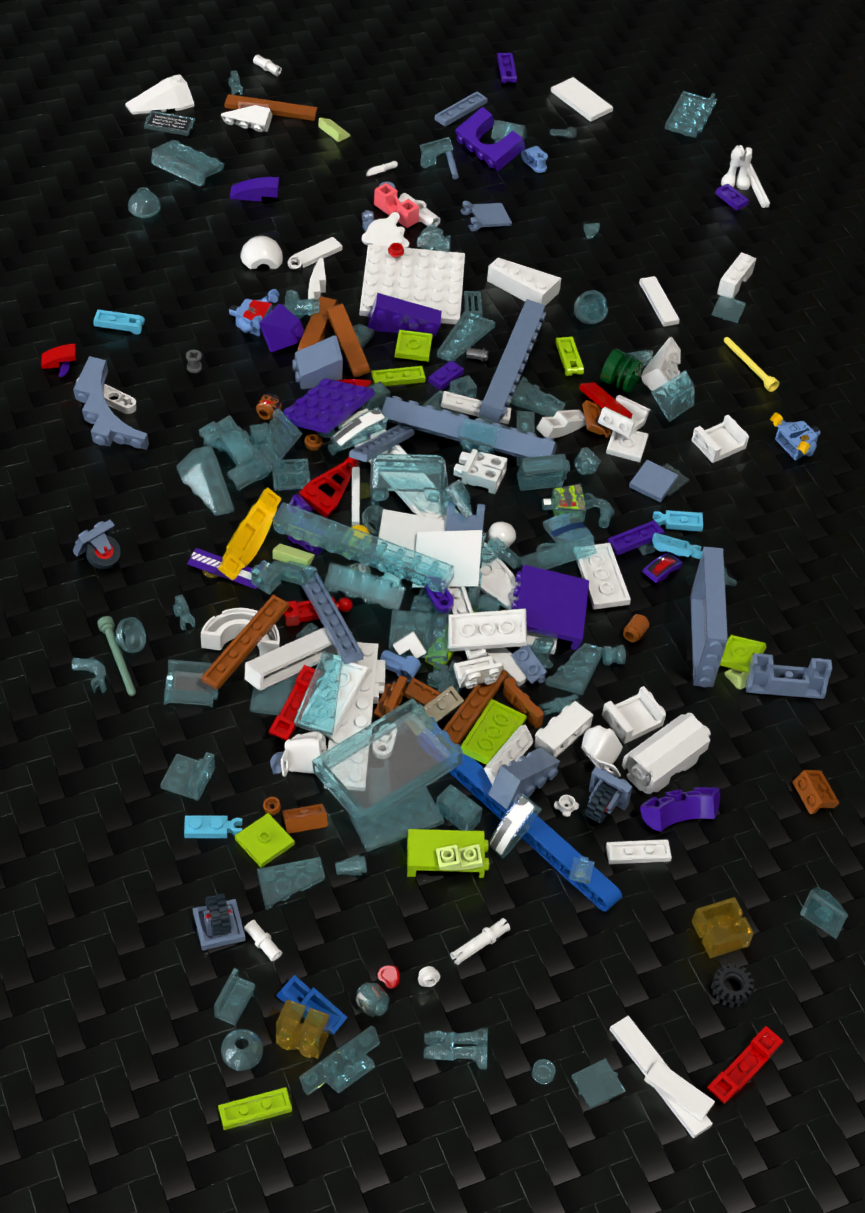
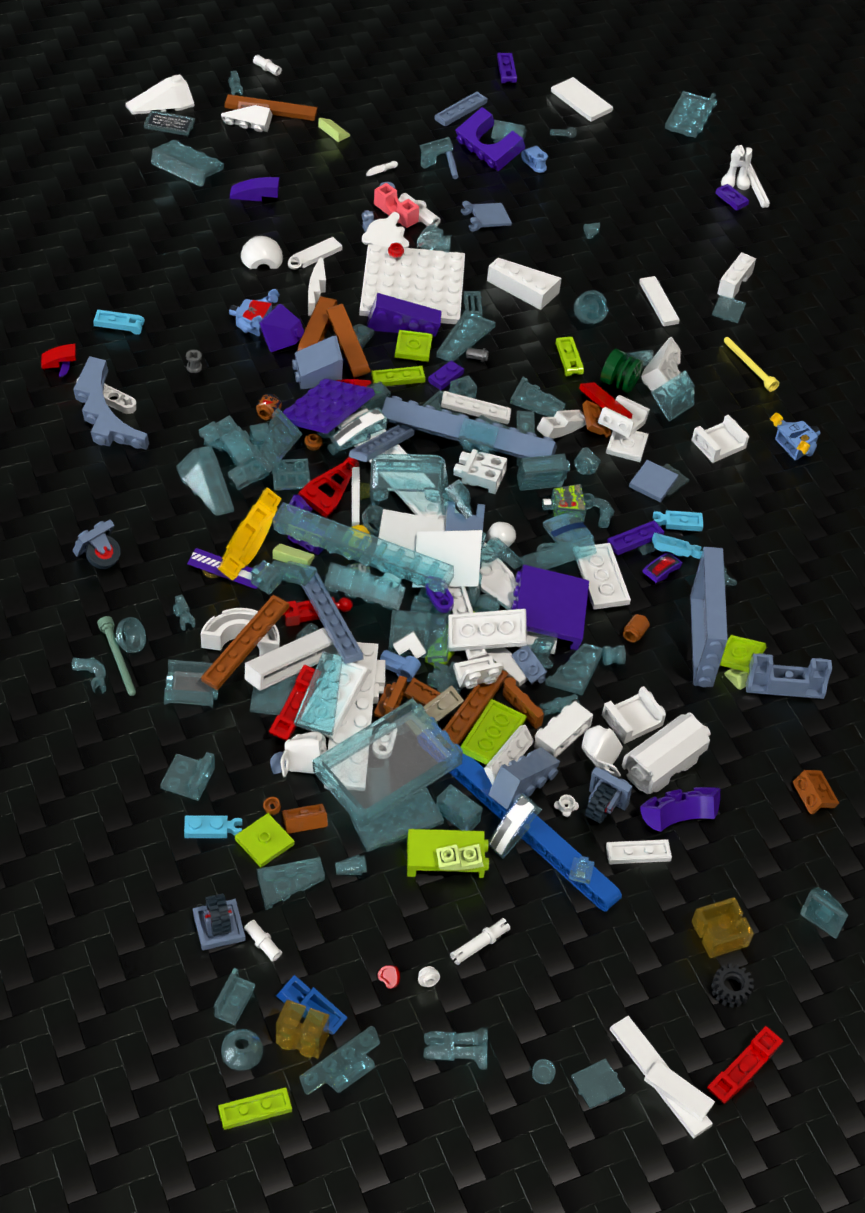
clear light blue piece [128,187,161,218] -> none
clear light blue piece [284,290,320,319] -> none
clear light blue head [356,983,389,1016] -> none
sand blue brick [479,299,546,423] -> none

